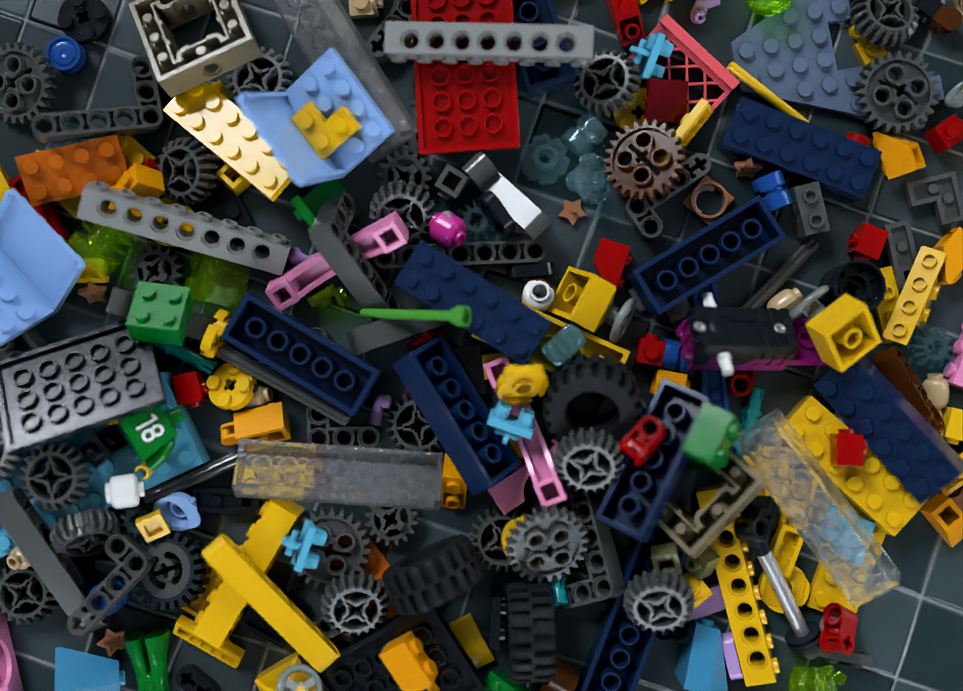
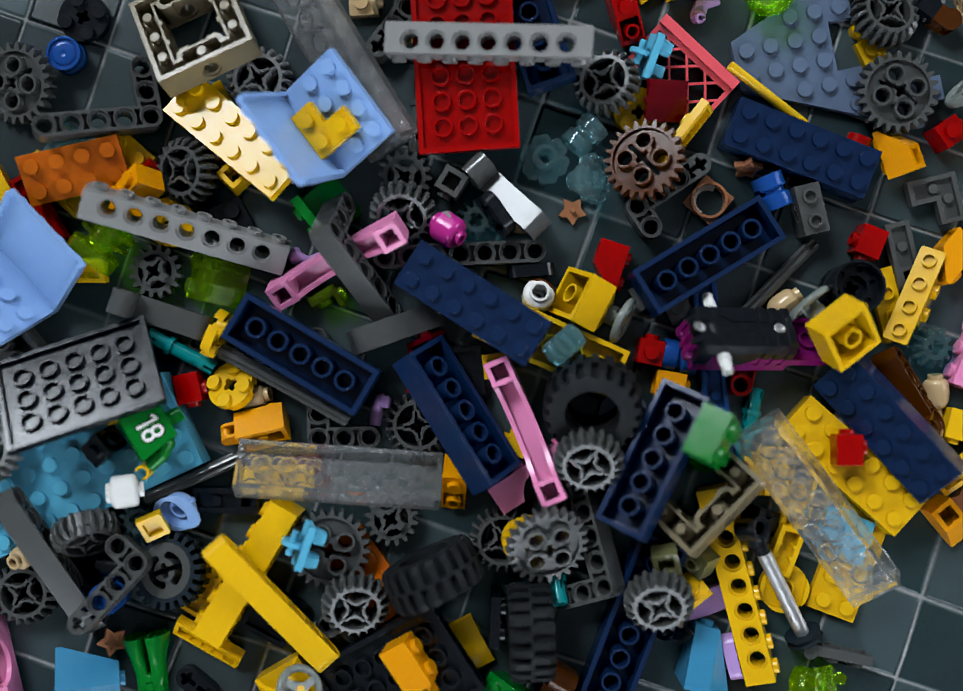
dark grey gear [19,441,93,511] -> none
nougat piece [78,281,107,304] -> none
green brick [125,281,194,346] -> none
bright green piece [359,305,472,327] -> none
medium azure hips [487,399,535,445] -> none
yellow plate [496,364,549,405] -> none
red piece [618,415,667,467] -> none
red piece [819,602,858,655] -> none

